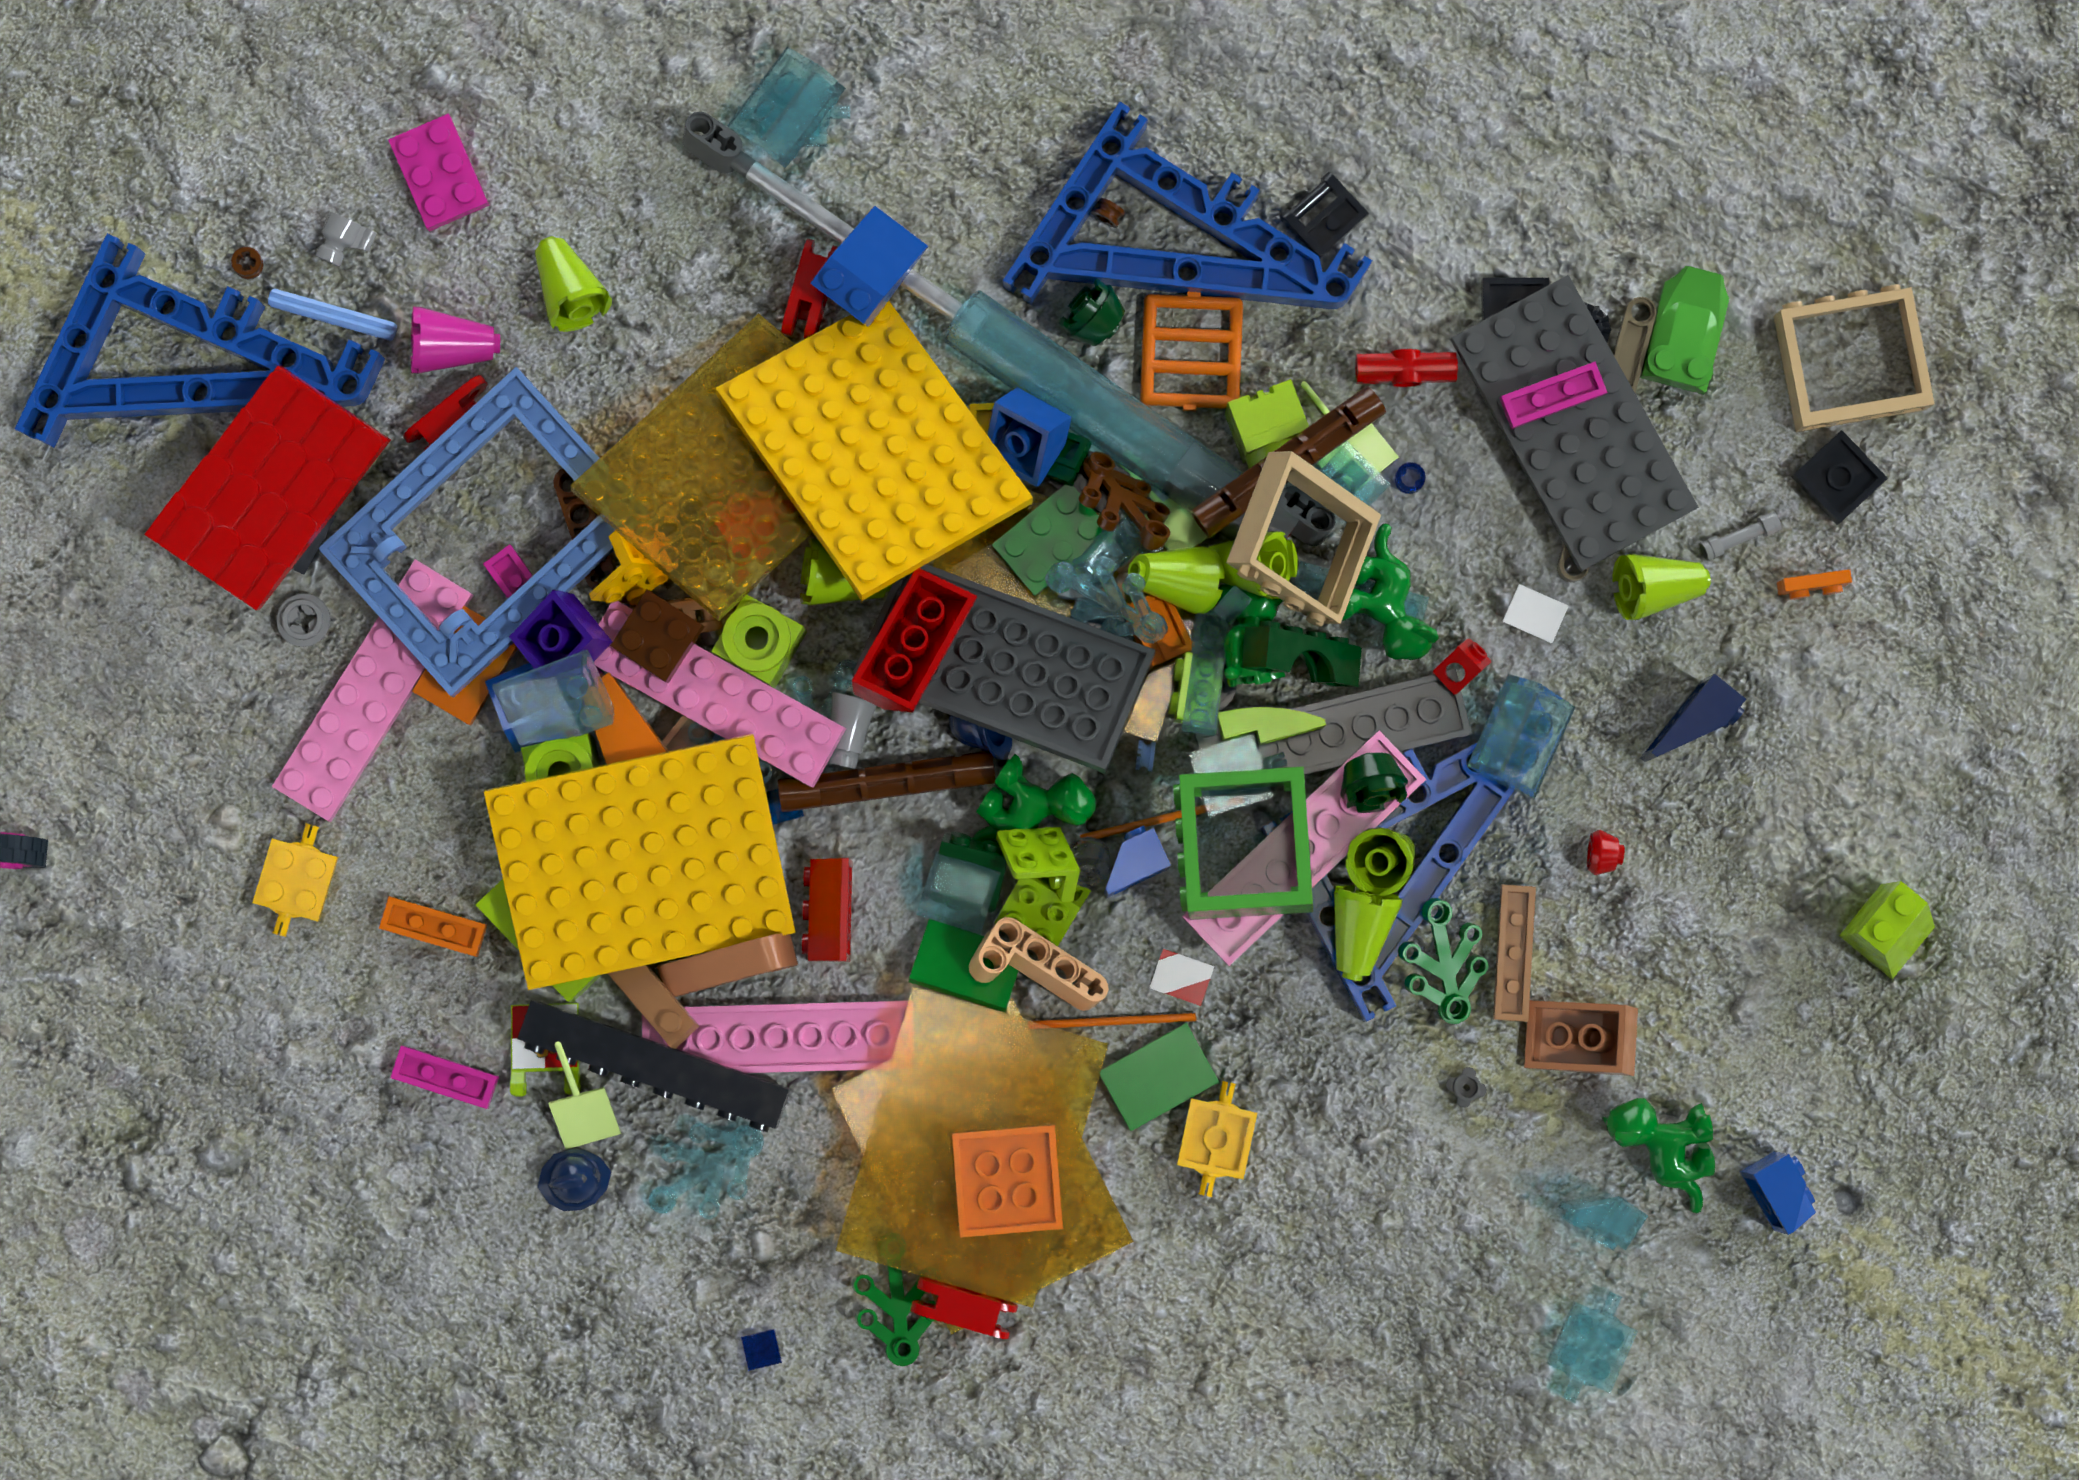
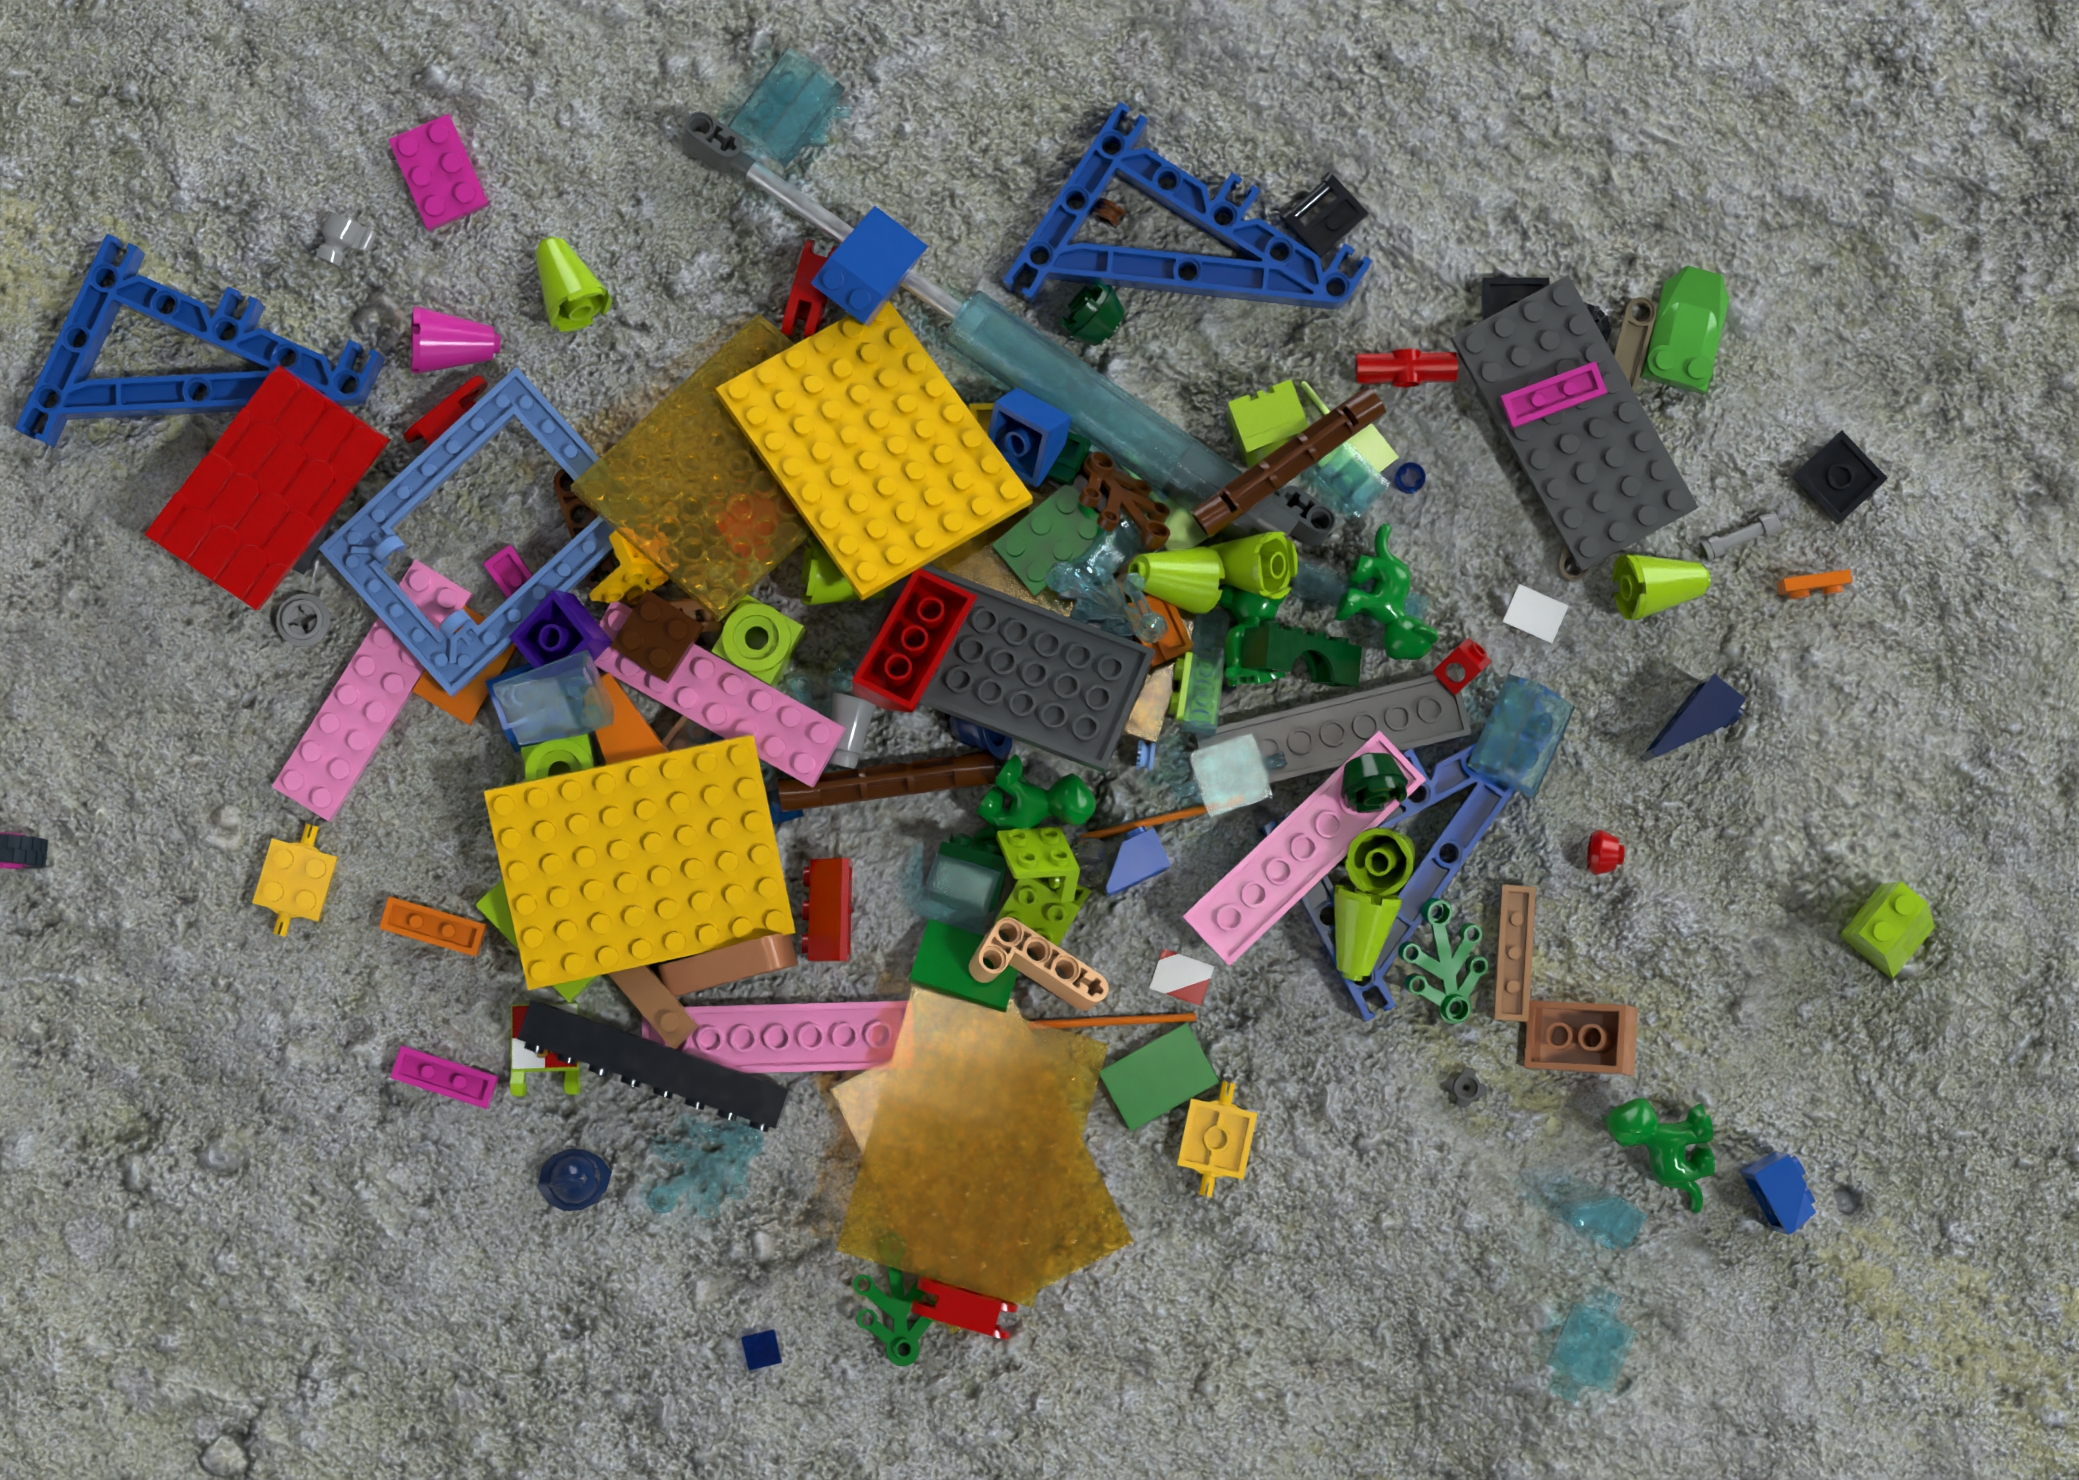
reddish brown bush [231,247,264,280] -> none
light blue axle [268,288,397,341] -> none
yellowish green piece [548,1042,621,1150] -> none
orange plate [952,1125,1063,1238] -> none
orange bar [1140,291,1243,412] -> none
bright green window [1173,766,1313,920] -> none
clear light blue tile [1213,586,1253,625] -> none
lime slope [1216,707,1326,746] -> none
tan window [1226,451,1381,627] -> none
tan window [1773,284,1935,432] -> none

